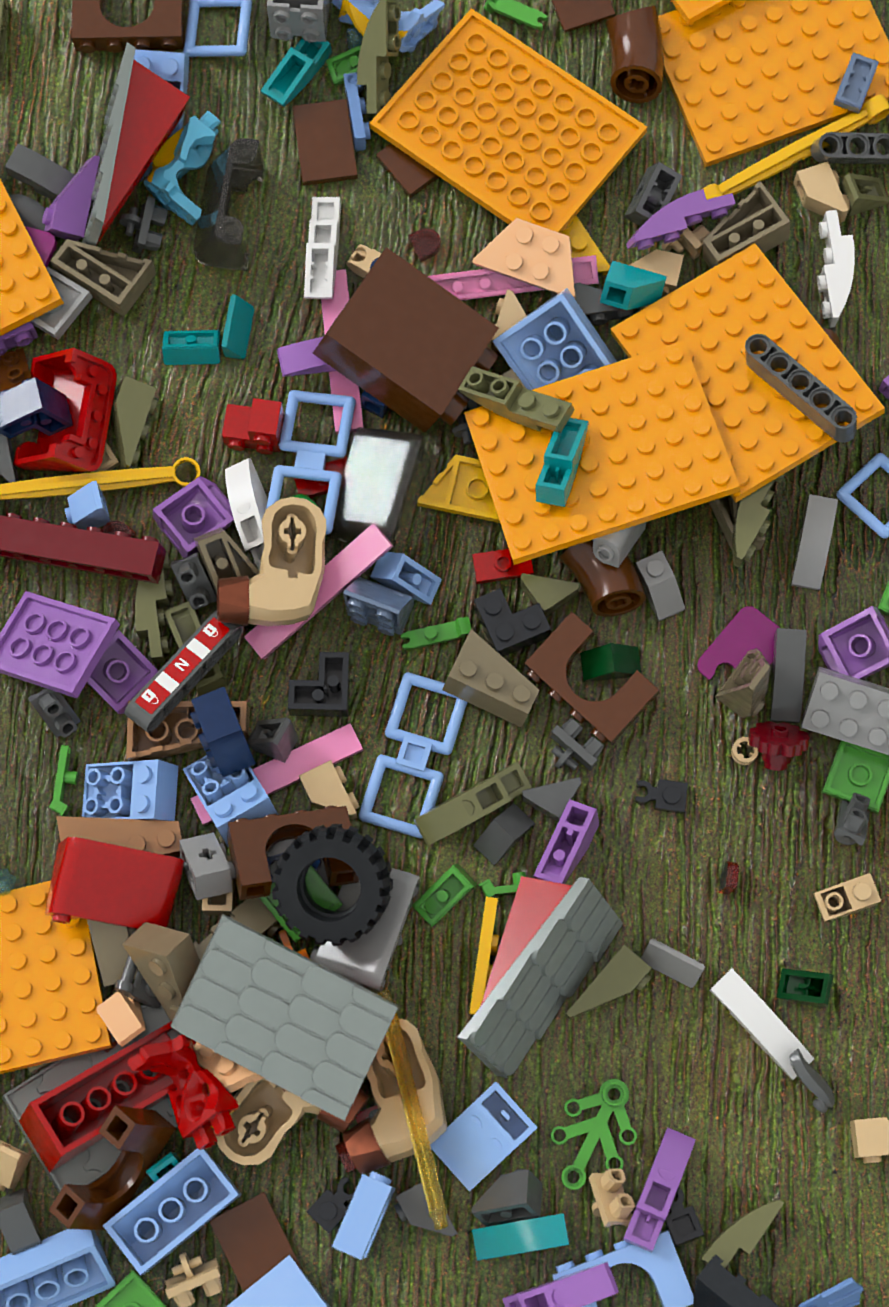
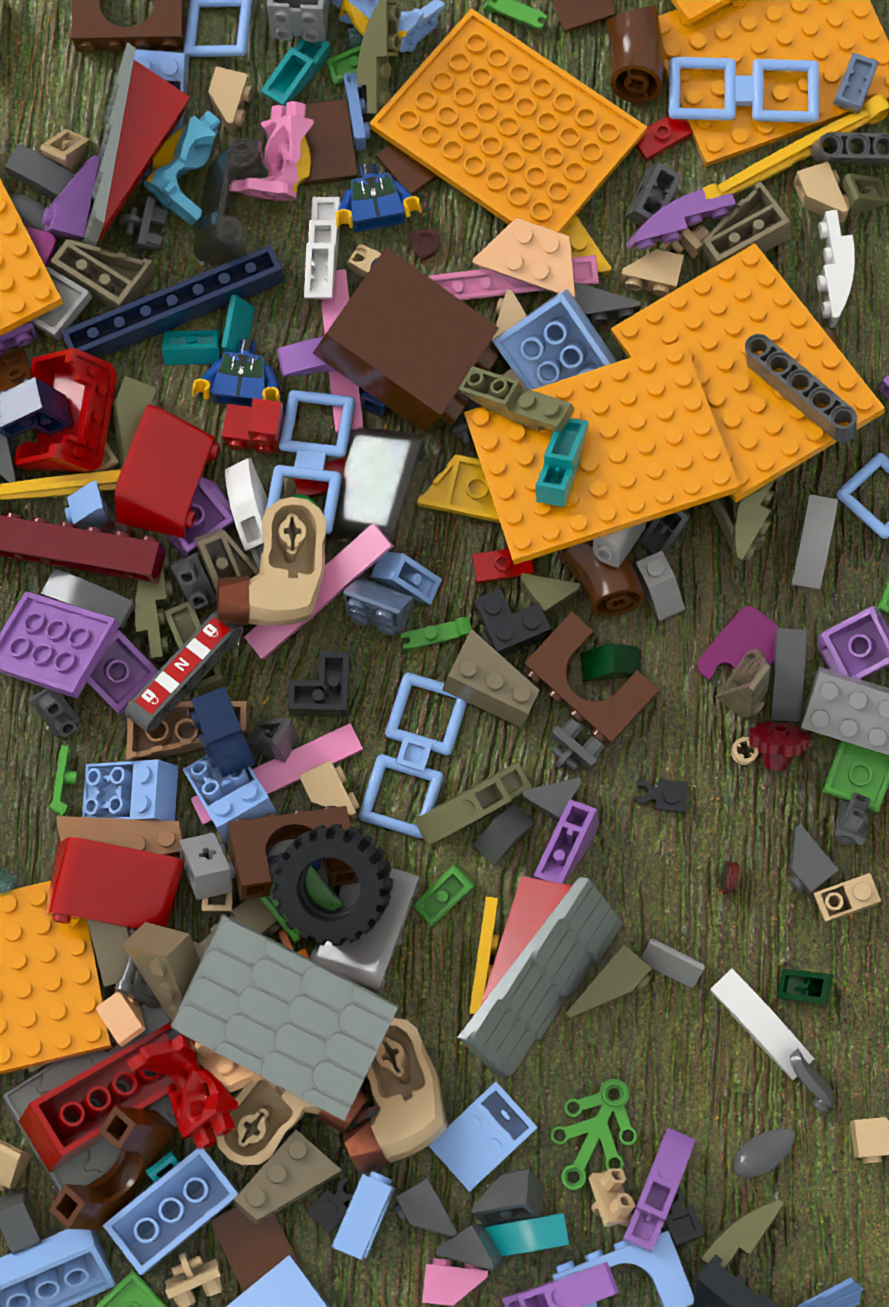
clear red tile [335,1141,357,1174] -> none
clear yellow piece [377,990,449,1230] -> none
bright green piece [478,872,526,897] -> none
teal slope [600,260,667,310] -> none
none -> tan slope [40,129,90,174]
none -> dark grey slope [41,568,136,629]
none -> dark blue brick [61,245,285,358]
none -> red windscreen [115,404,220,538]
none -> torso [192,339,280,407]
none -> tan slope [208,67,253,136]
none -> bright pink hips [229,101,314,201]
none -> dark tan wedge [233,1130,342,1225]
none -> torso [335,163,422,233]
none -> bright pink slope [422,1258,488,1306]
none -> dark grey slope [436,1224,504,1270]
none -> red plate [635,115,693,162]
none -> dark grey slope [639,510,692,555]
none -> light blue bar [669,57,819,123]
none -> dark grey arm [733,1128,795,1178]
none -> dark grey slope [788,823,839,896]

